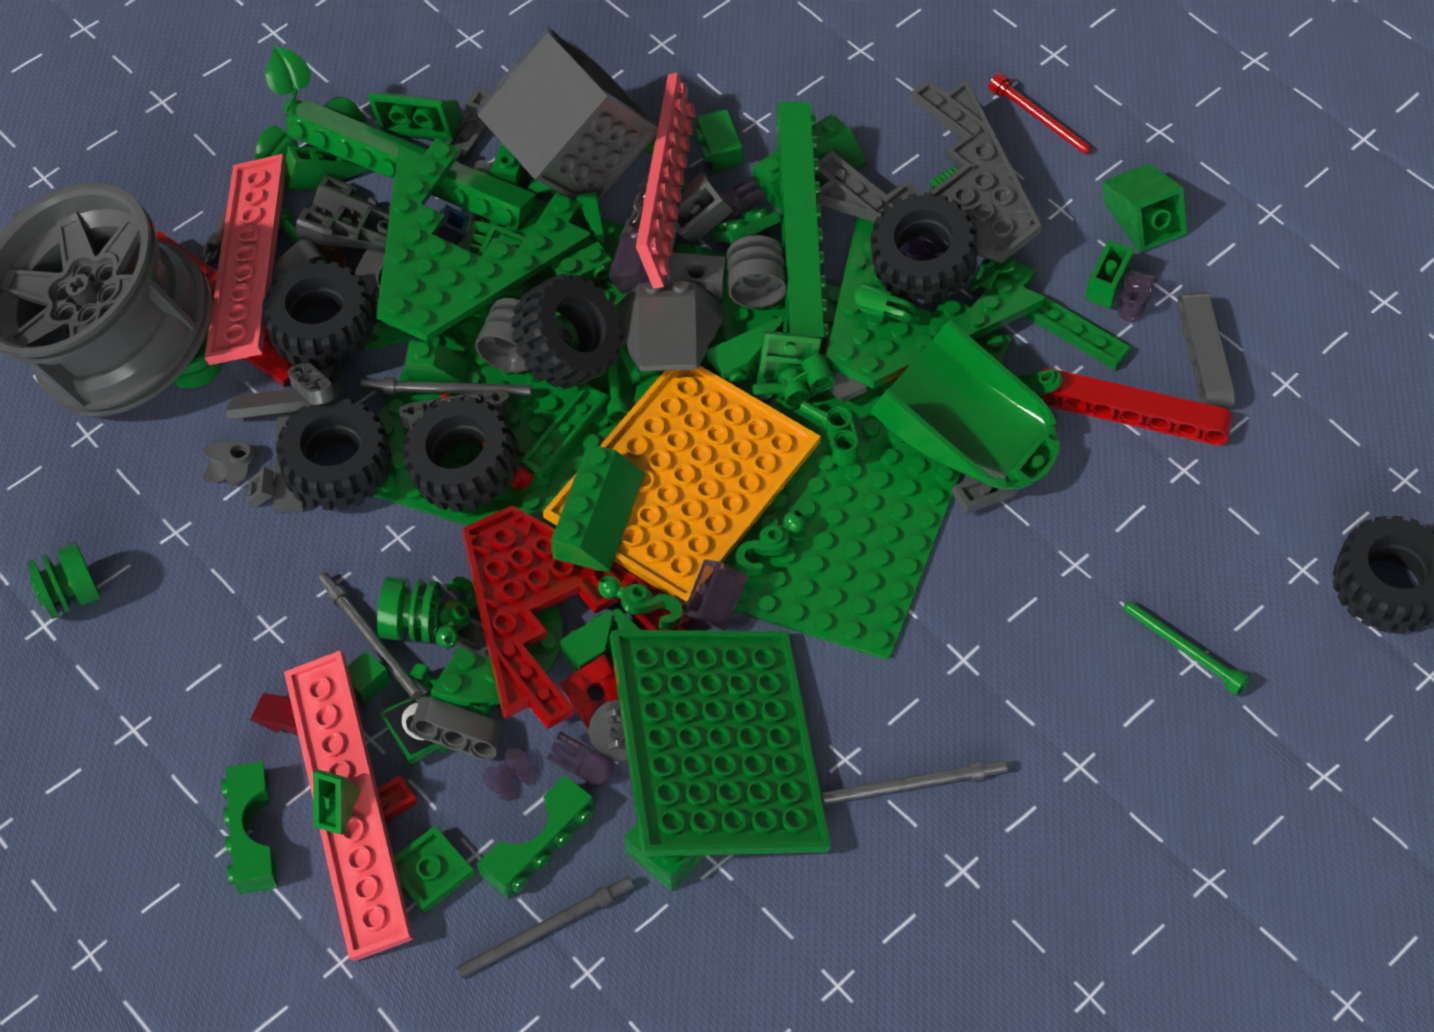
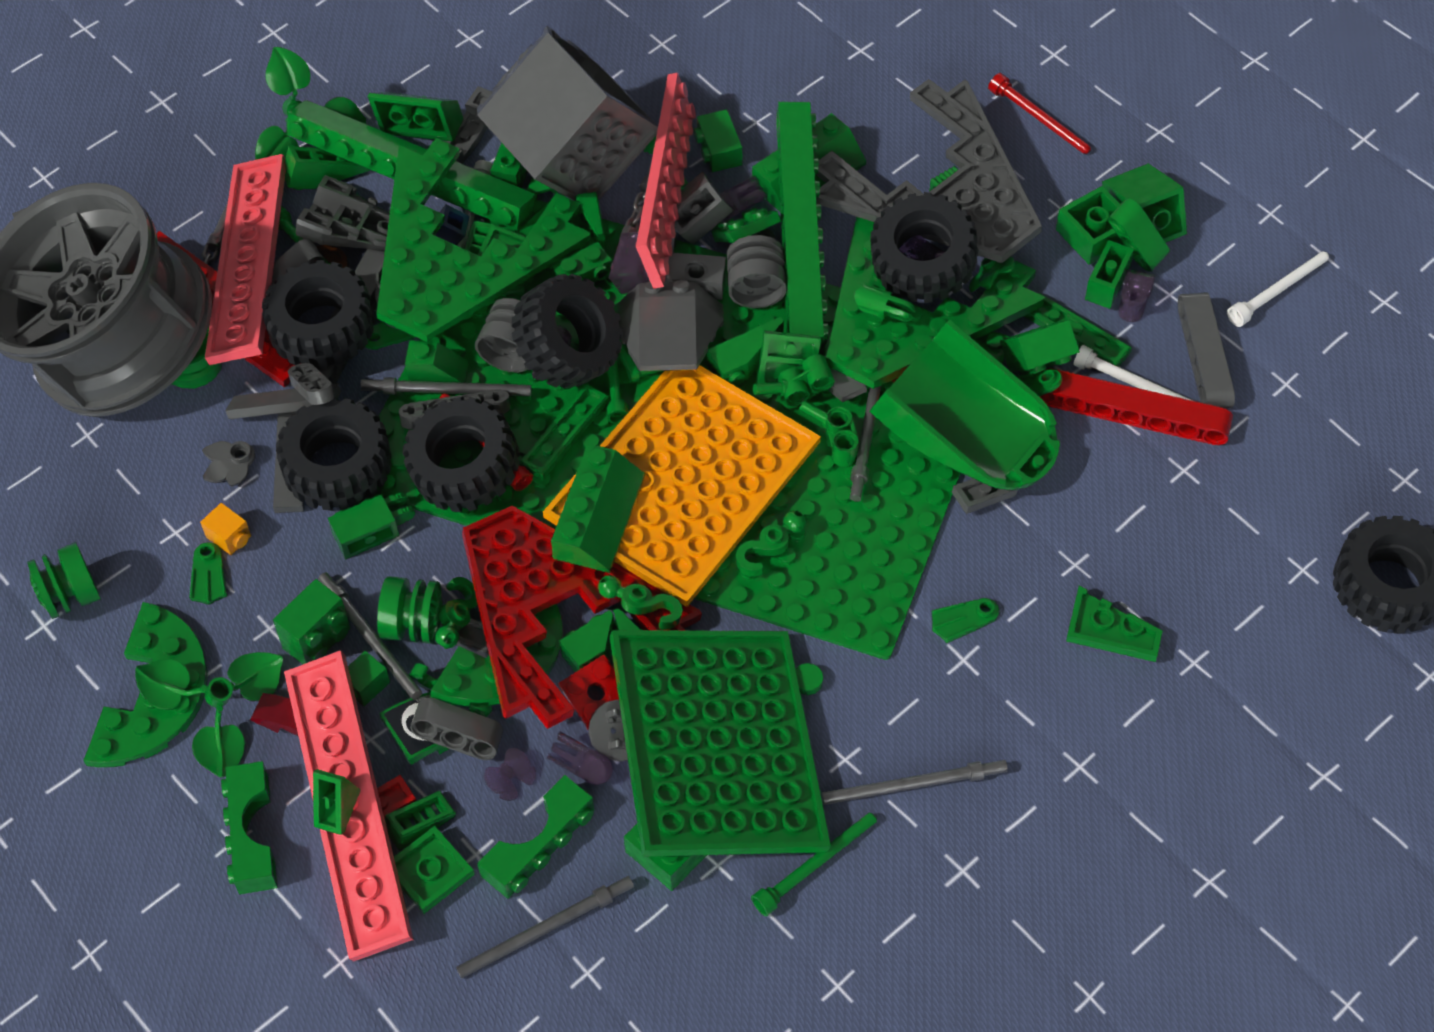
dark grey plate [247,467,275,508] -> none
clear purple brick [682,559,748,631] -> none
green piece [1124,601,1251,696] -> none
none -> green plate [83,602,208,767]
none -> green plant [135,652,283,778]
none -> green piece [189,542,227,605]
none -> light orange brick [200,503,251,555]
none -> green brick [273,579,350,664]
none -> green hinge [328,492,415,560]
none -> green slope [385,790,456,850]
none -> green piece [751,812,877,917]
none -> green tile [796,663,823,695]
none -> flat silver bar [850,386,881,502]
none -> green piece [931,598,999,643]
none -> green brick [1000,320,1080,375]
none -> green brick [1056,186,1124,265]
none -> green wing [1066,585,1162,662]
none -> white piece [1073,345,1193,401]
none -> green beam [1108,198,1170,272]
none -> white piece [1227,251,1329,327]

